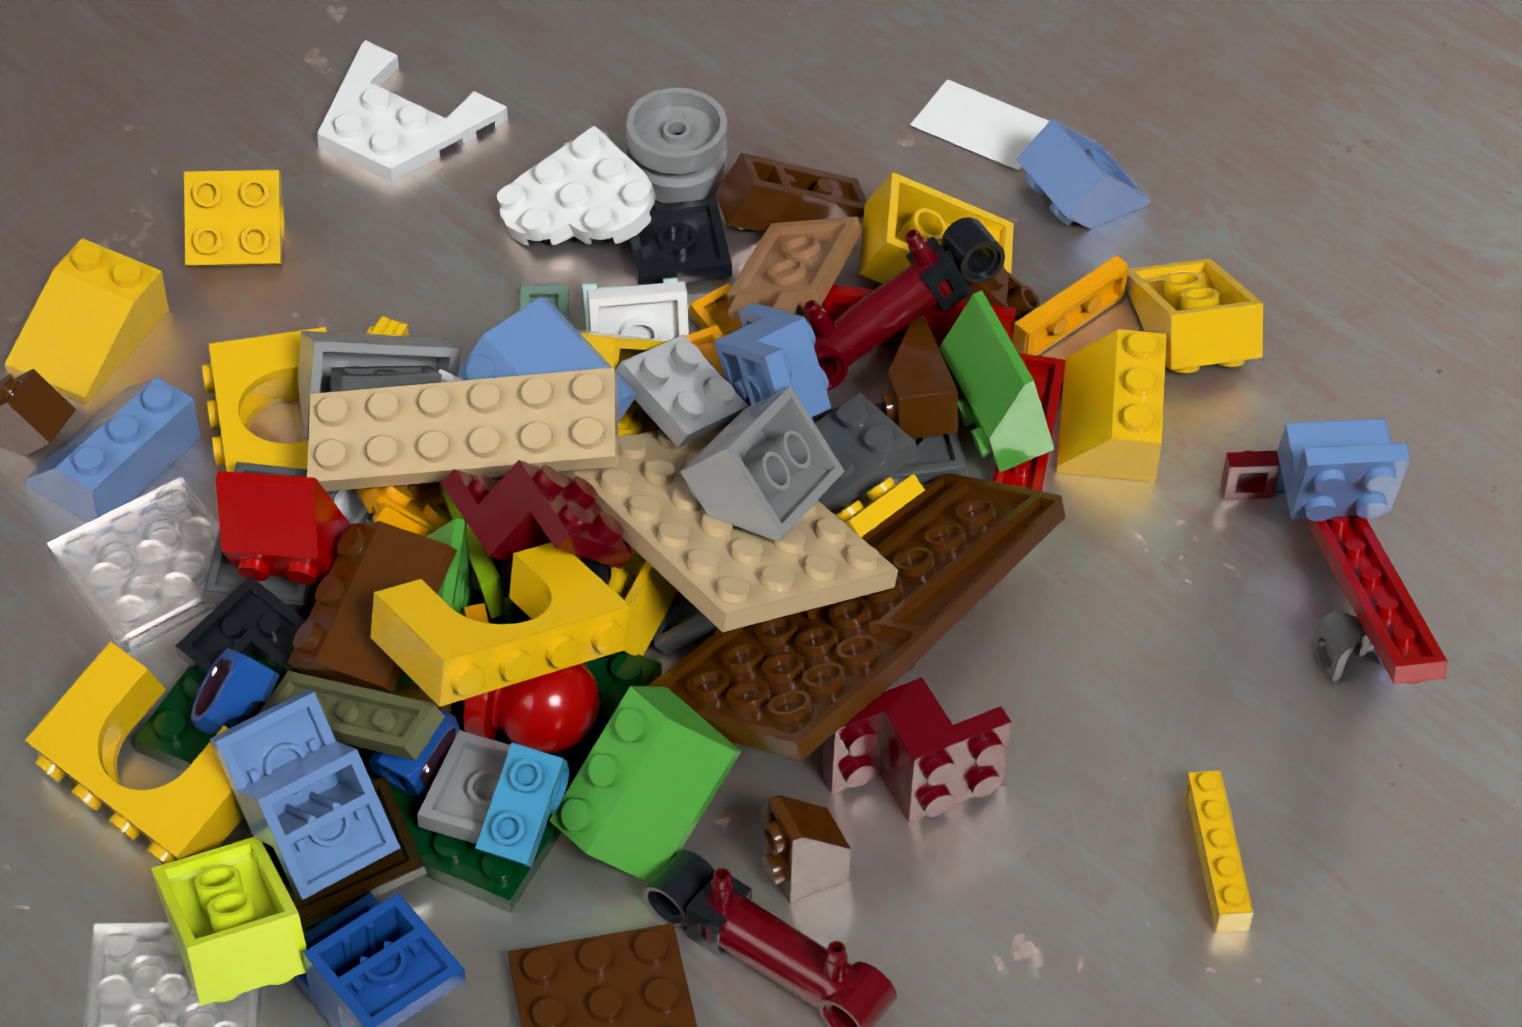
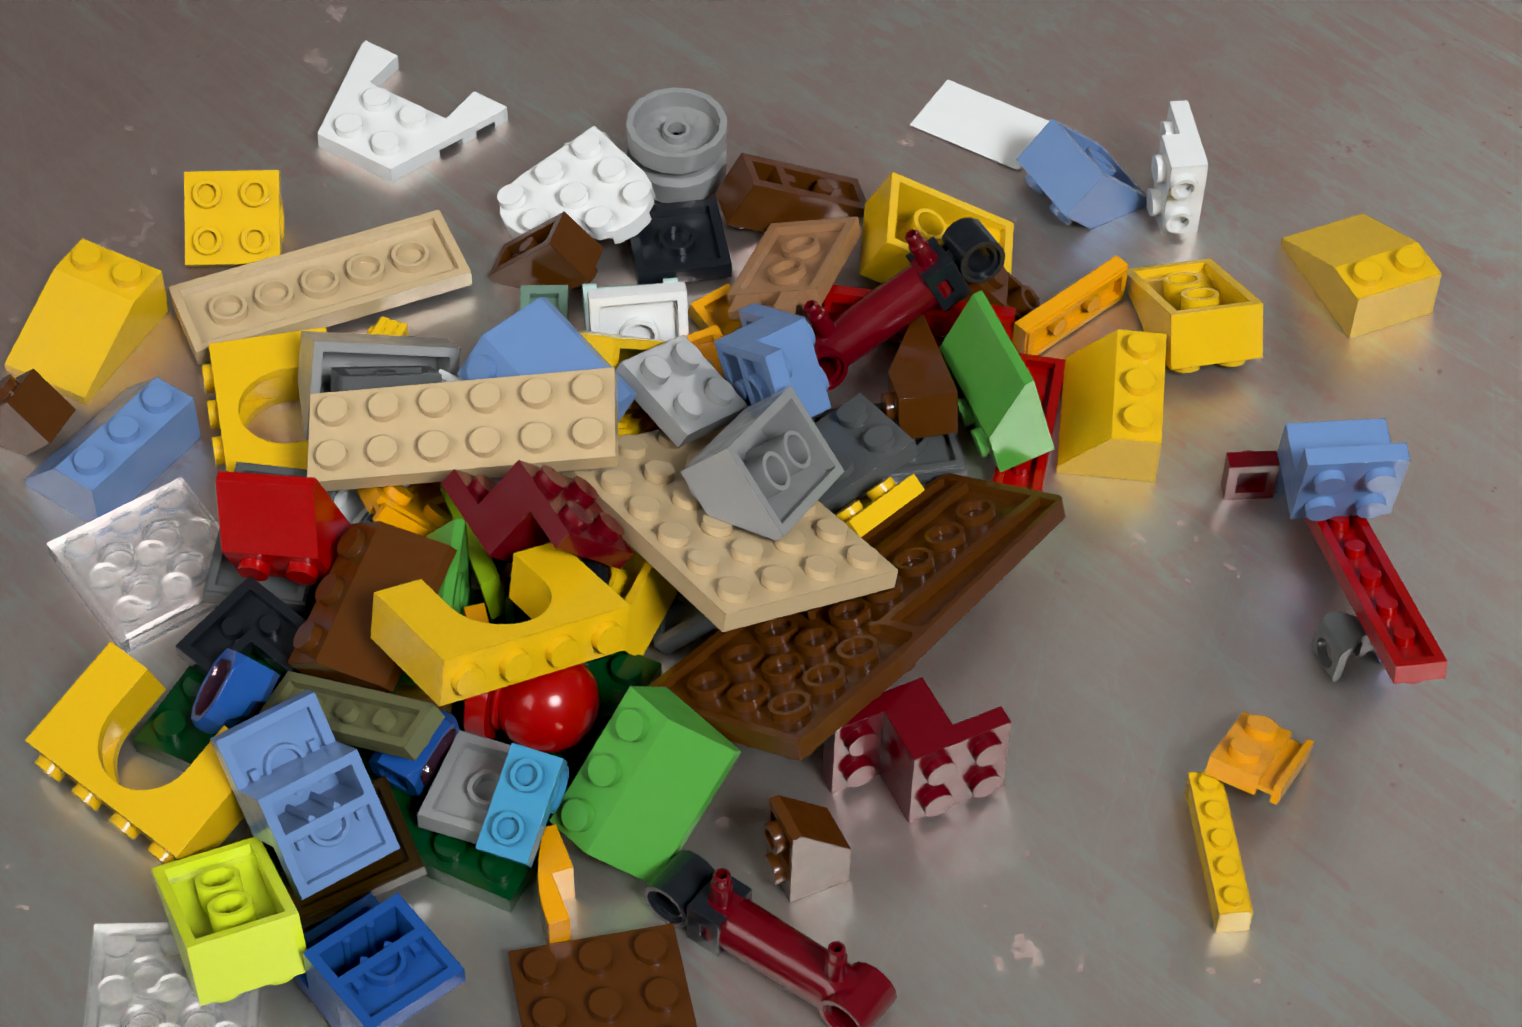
none -> tan plate [168,209,472,365]
none -> reddish brown slope [488,211,604,291]
none -> light orange slope [537,824,575,945]
none -> white plate [1146,100,1209,235]
none -> light orange plate [1204,711,1315,805]
none -> yellow slope [1281,213,1442,339]

